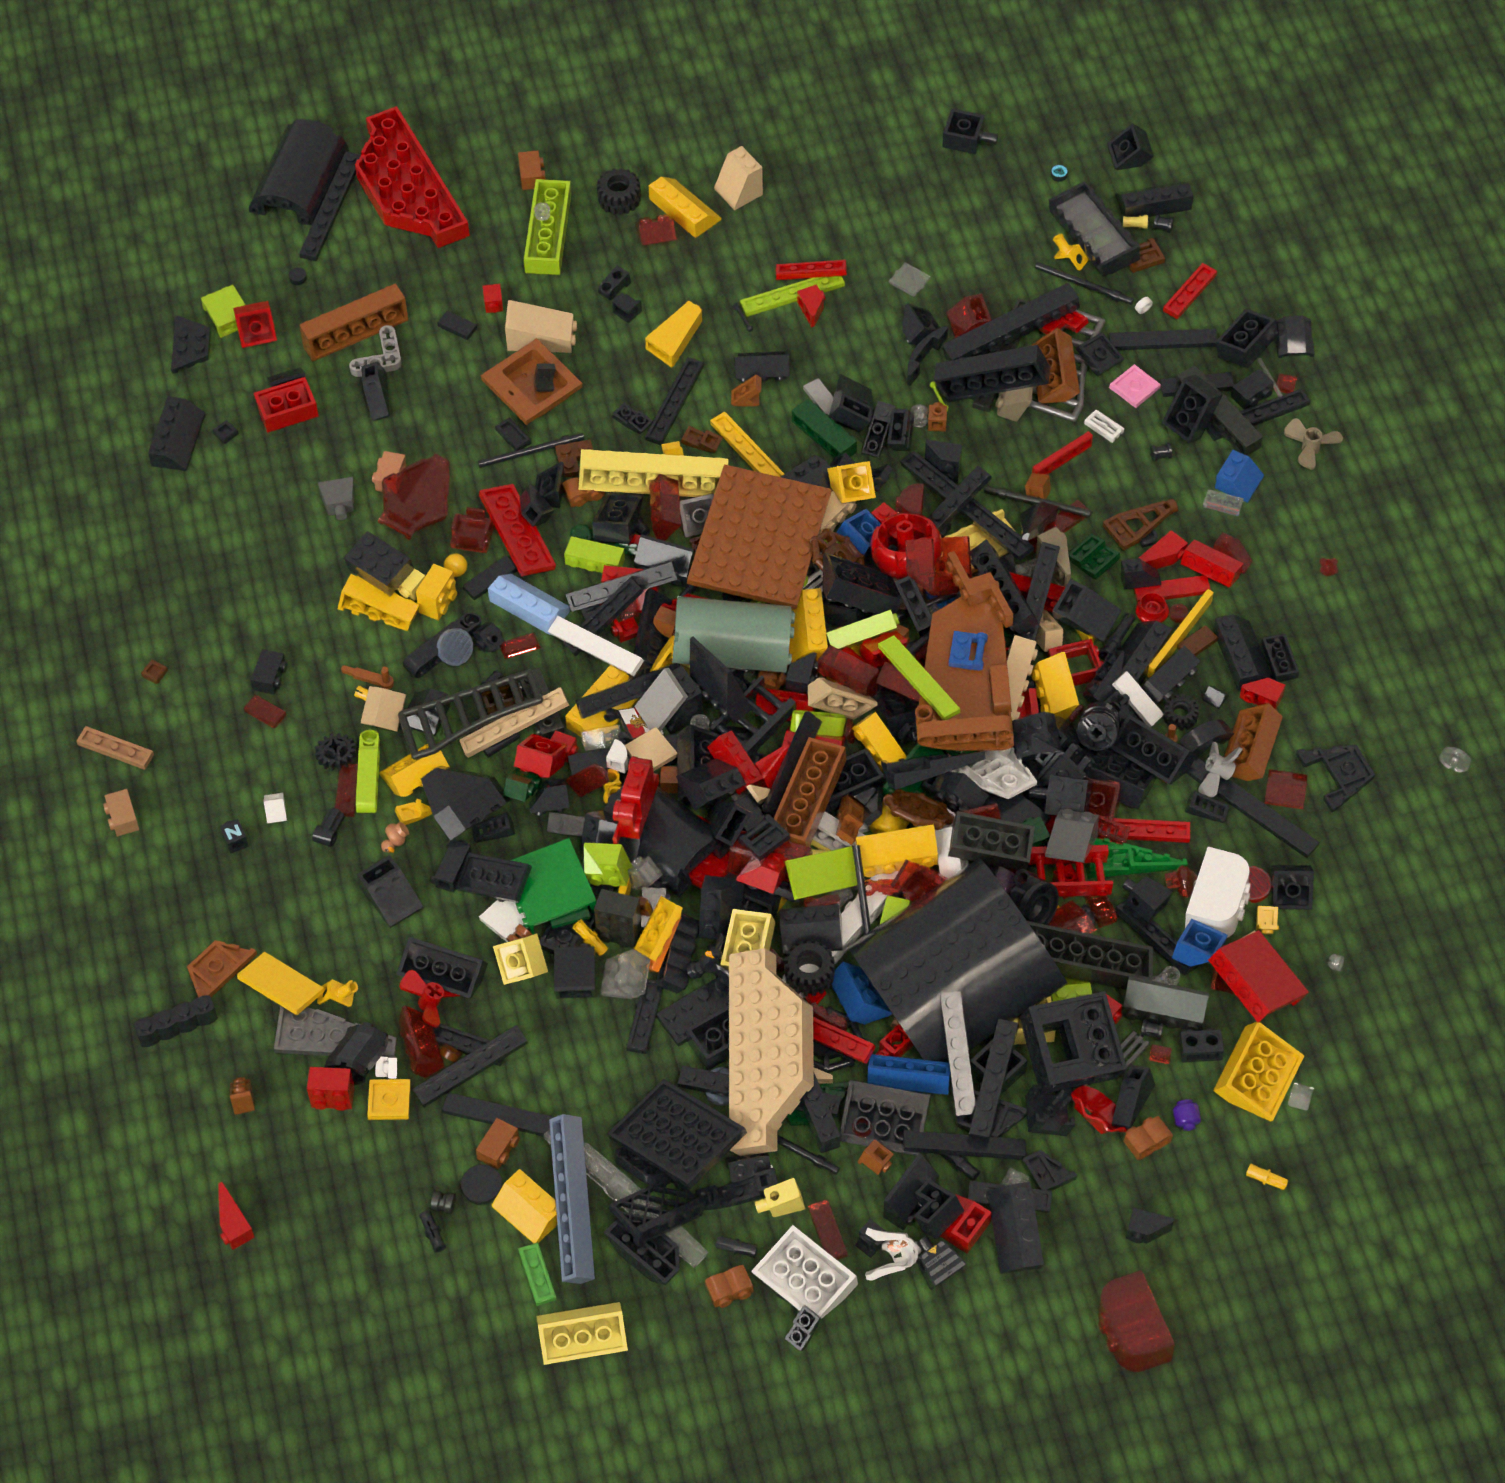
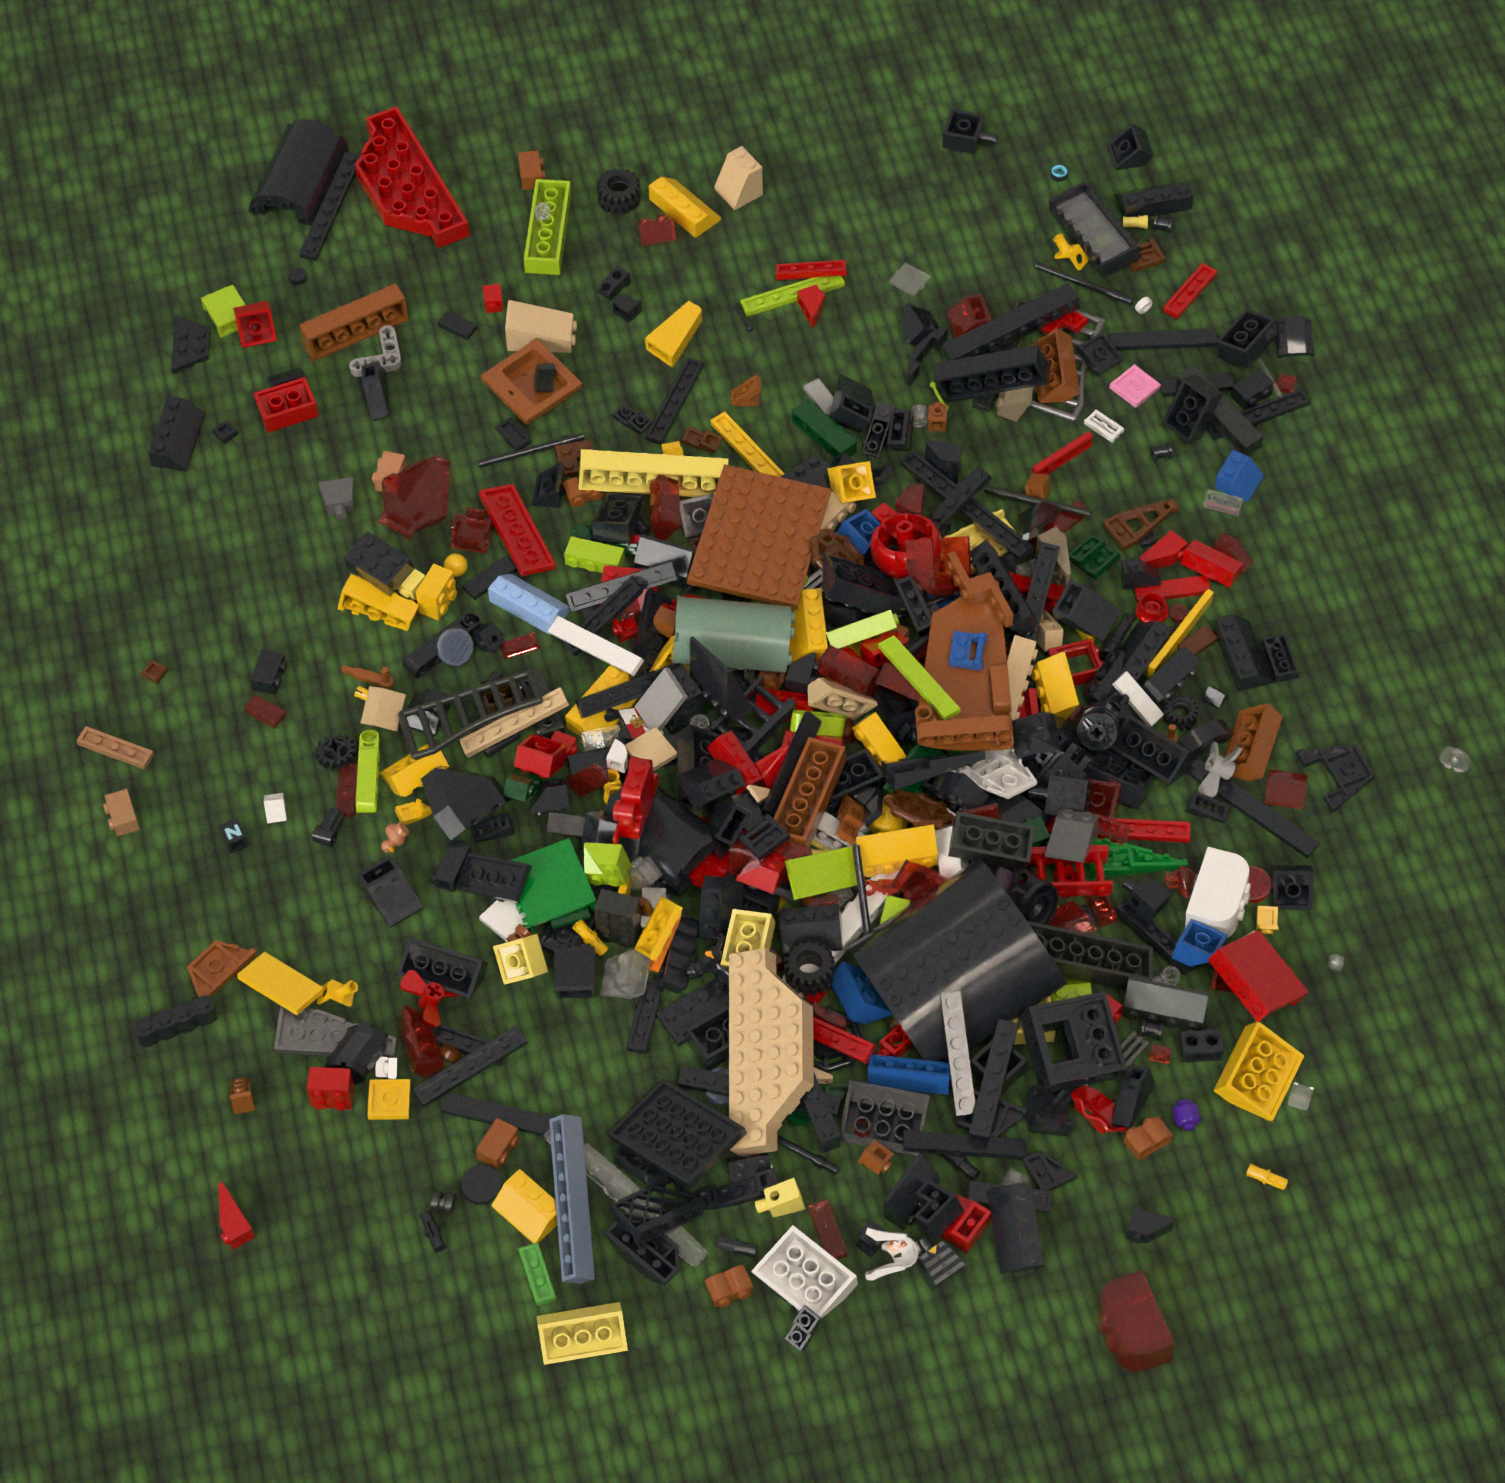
black slope [520,484,555,527] -> none
dark orange panel [660,766,678,793] -> none
black slope [734,351,790,382] -> none
red slope [1239,678,1286,710] -> none
dark tan piece [1284,419,1343,470] -> none
clear red plate [1319,558,1338,576] -> none

